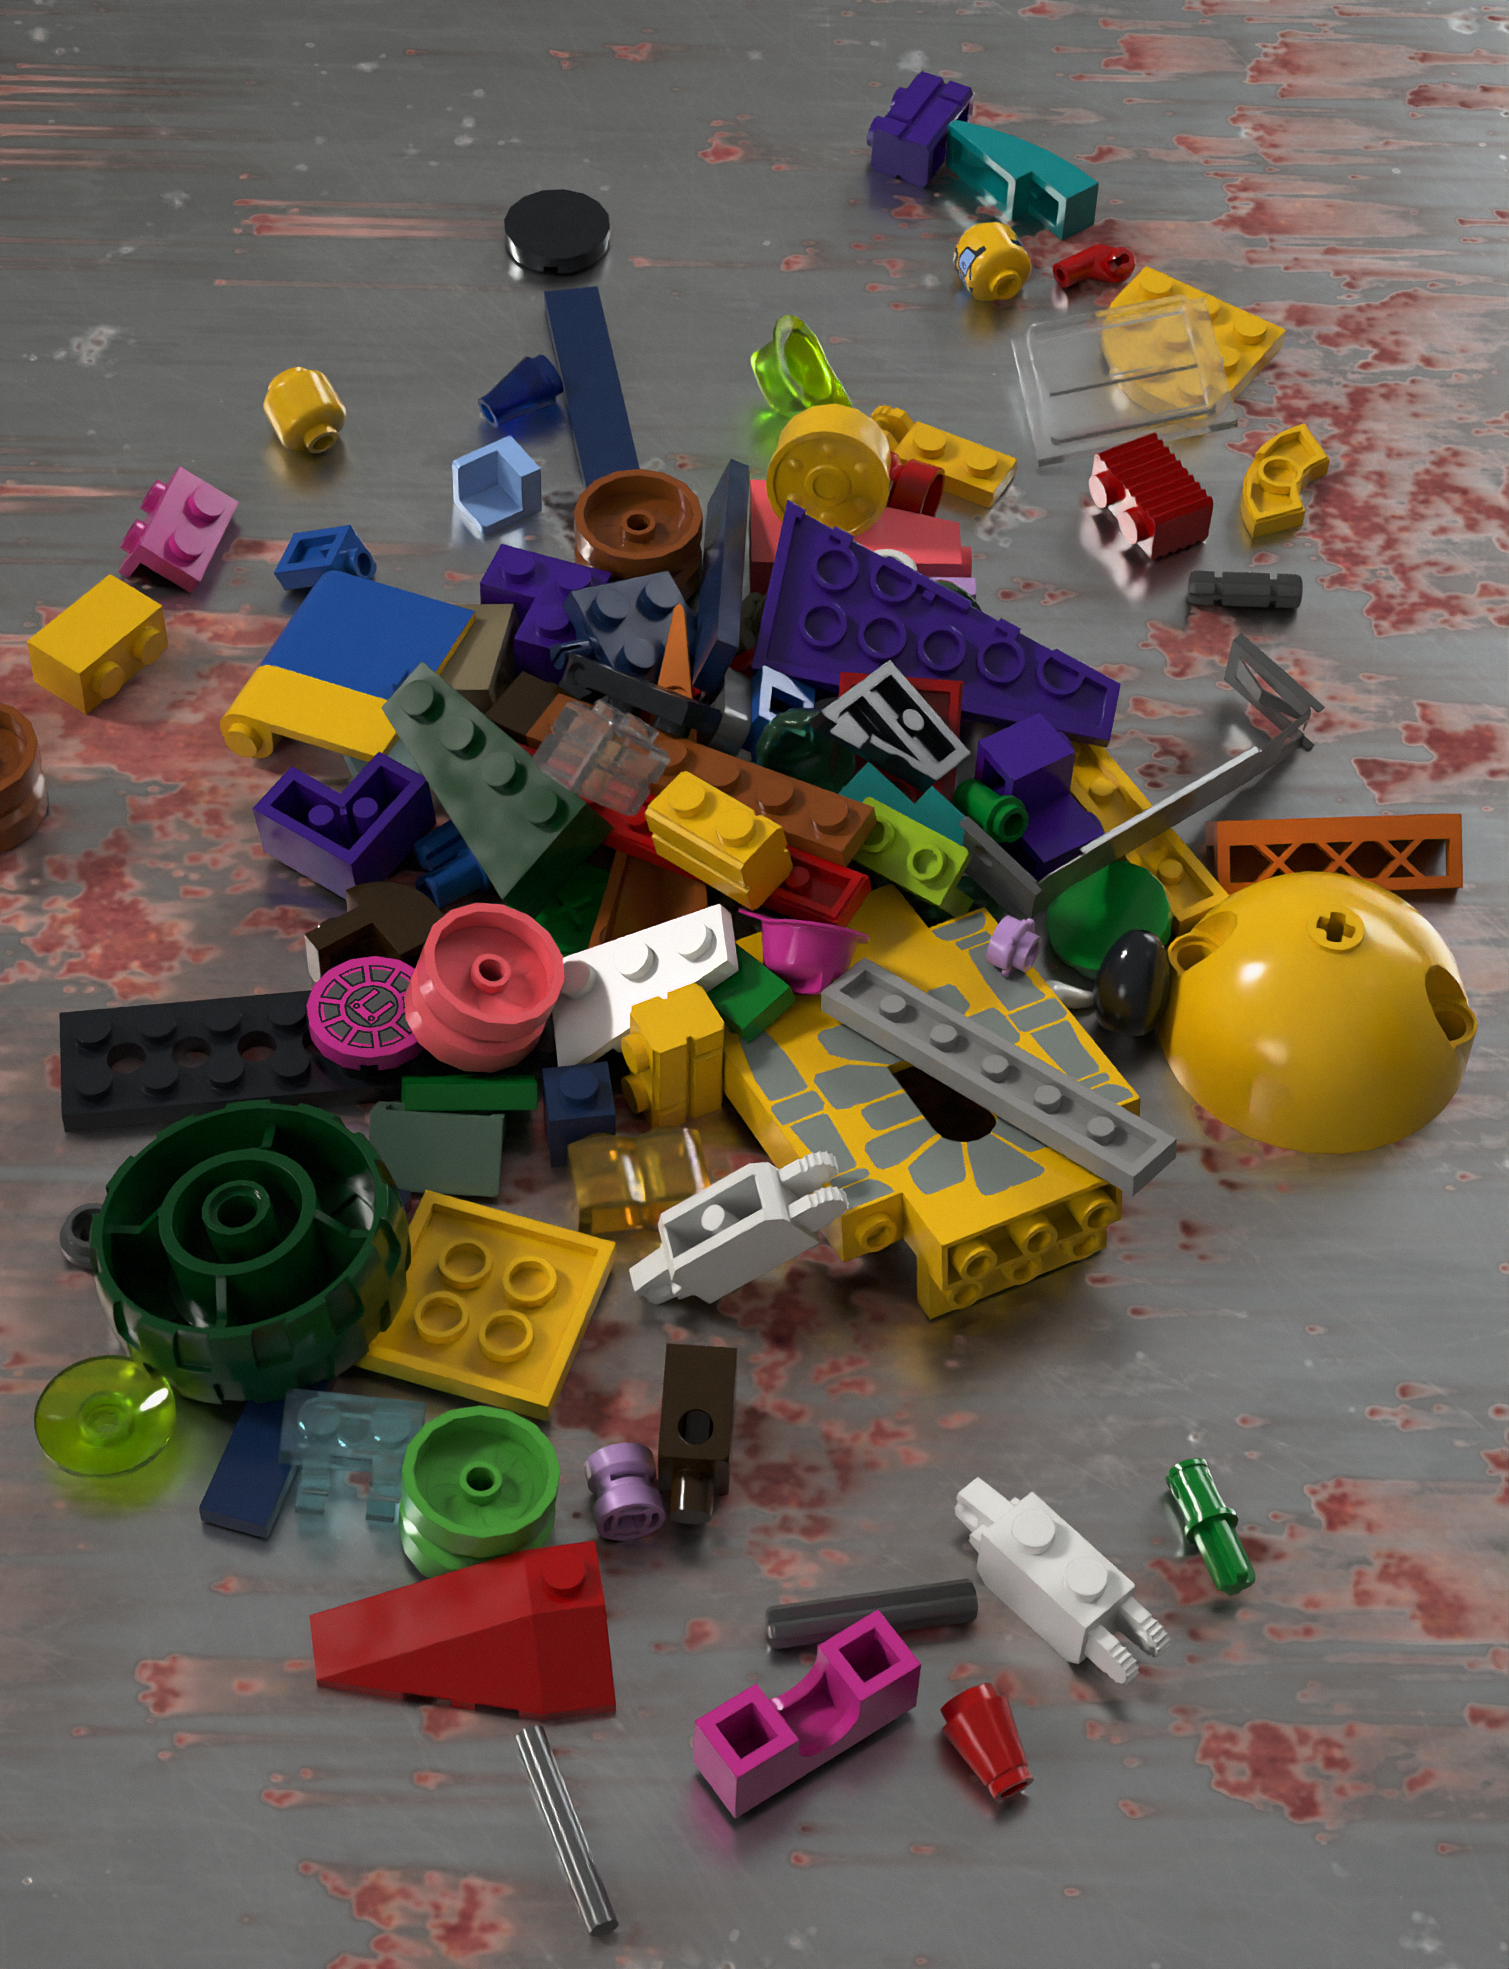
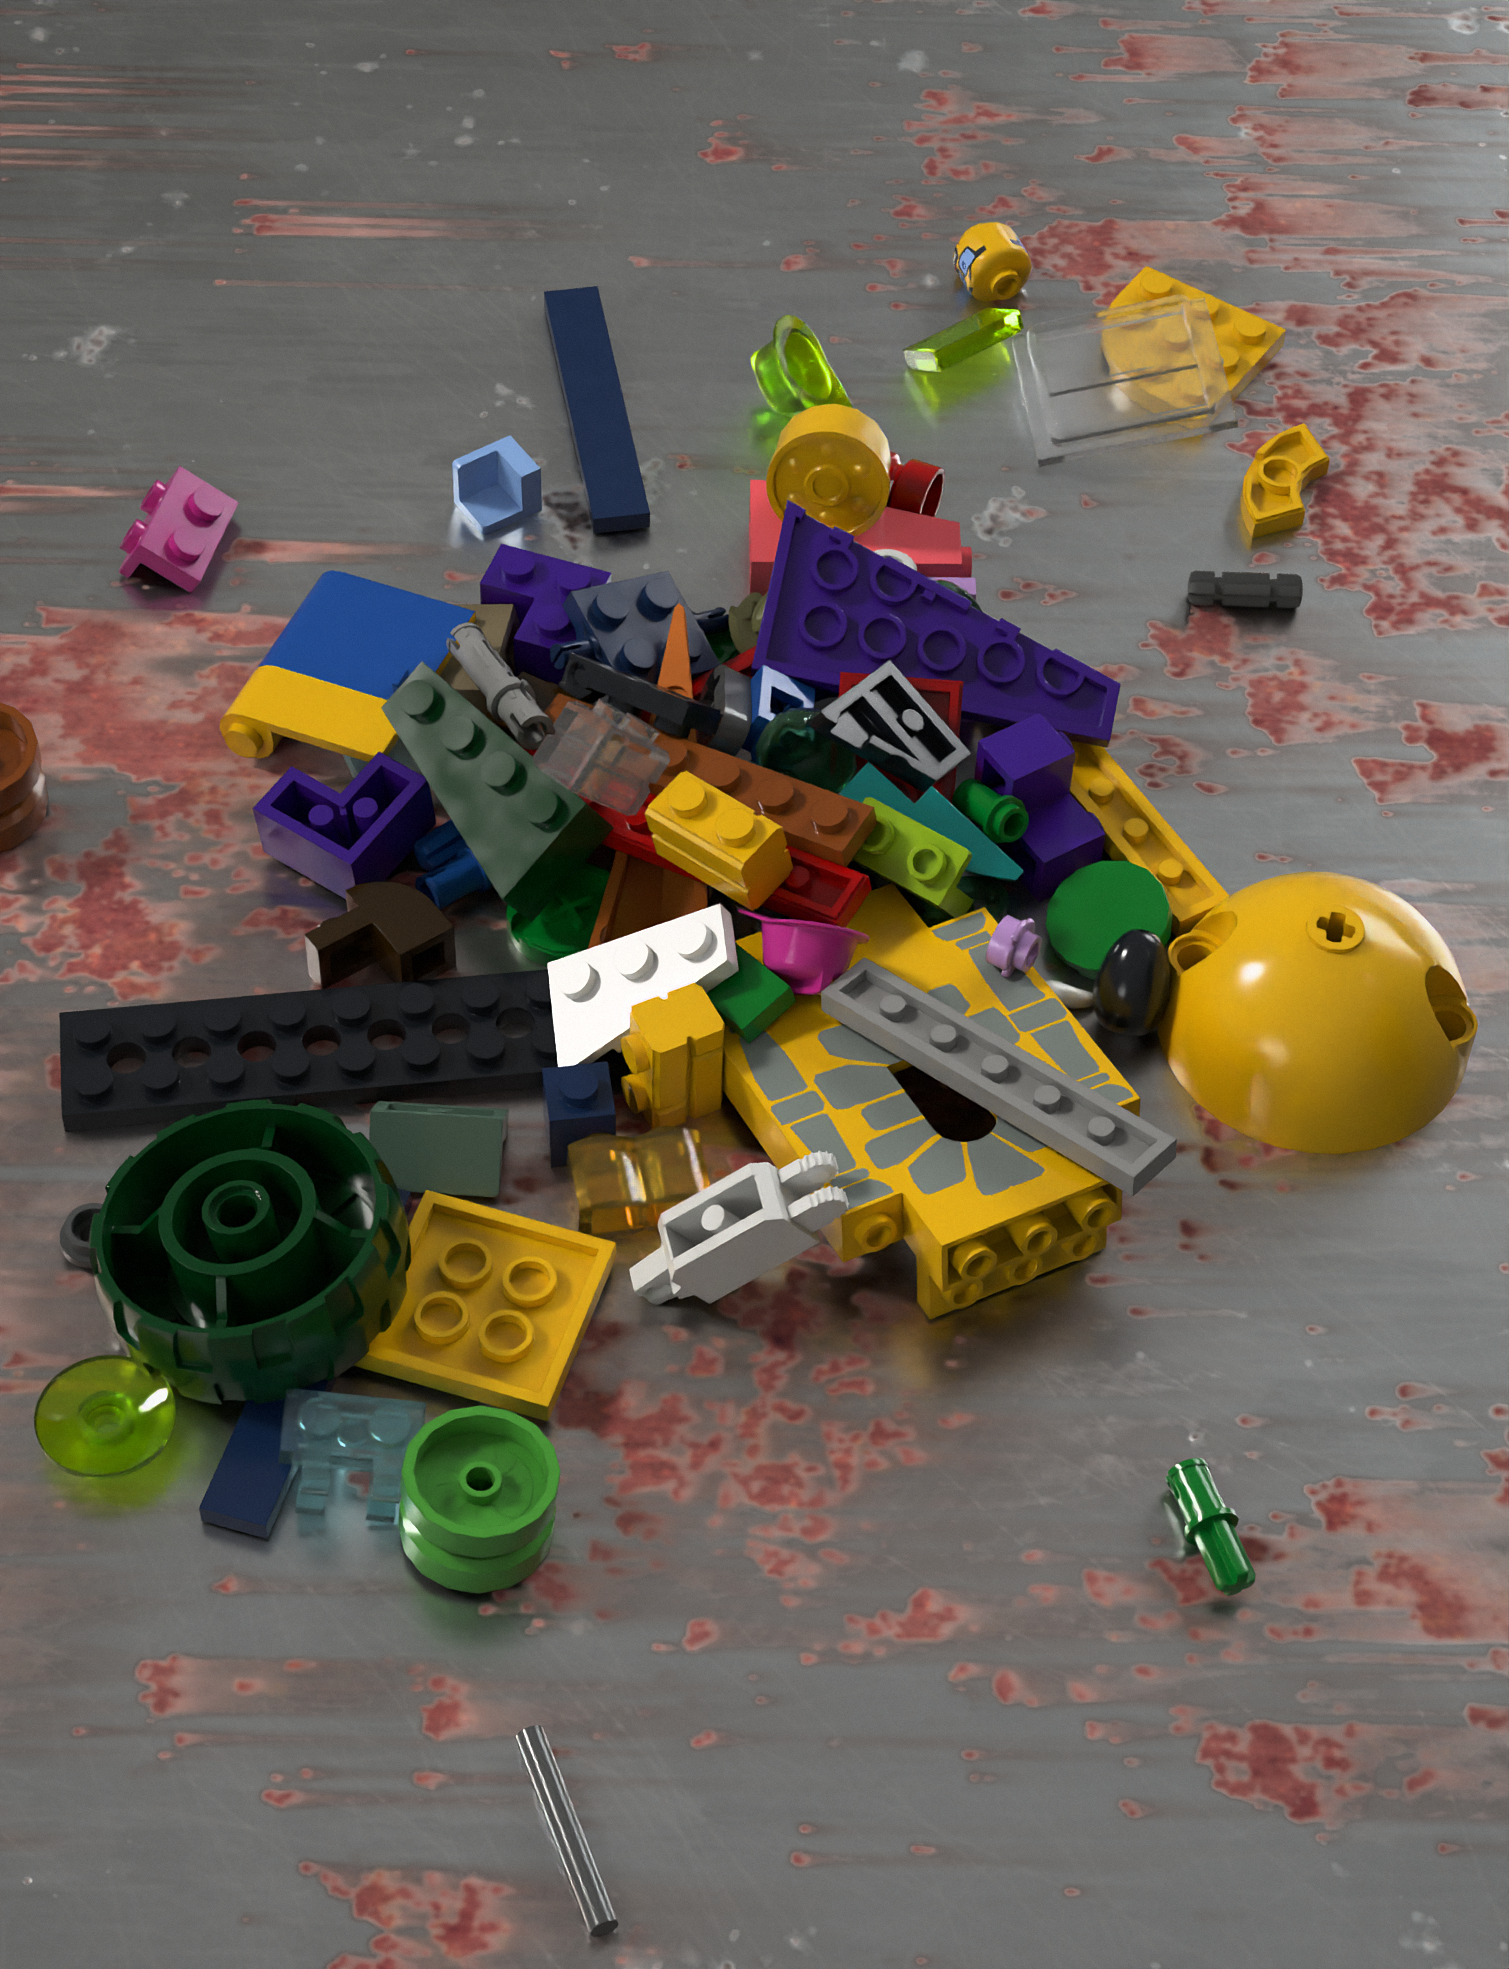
yellow brick [27,574,168,715] -> none
yellow head [263,367,347,453] -> none
blue bracket [274,525,377,590] -> none
tile [306,956,424,1071] -> none
red wedge [309,1541,616,1721] -> none
green tile [401,1075,537,1111] -> none
coral wheel [404,903,565,1073] -> none
clear blue cone [478,354,564,428] -> none
black tile [504,189,610,273] -> none
dark orange wheel [574,469,703,602] -> none
lavender wheel [584,1442,666,1541] -> none
dark brown torso [658,1343,737,1525] -> none
dark blue tile [692,459,750,694] -> none
dark pink arch [693,1609,921,1819] -> none
dark grey axle [765,1579,978,1649] -> none
dark purple brick [867,71,974,188] -> none
yellow hinge [870,404,1018,509] -> none
red cone [940,1683,1034,1801] -> none
teal slope [945,120,1099,240] -> none
white hinge [955,1477,1171,1685] -> none
dark grey piece [958,633,1325,929] -> none
red arm [1053,244,1136,288] -> none
red brick [1089,432,1214,561] -> none
orange fence [1205,813,1463,895] -> none
none -> light grey pin [446,623,554,750]
none -> clear neon green tile [903,308,1024,372]

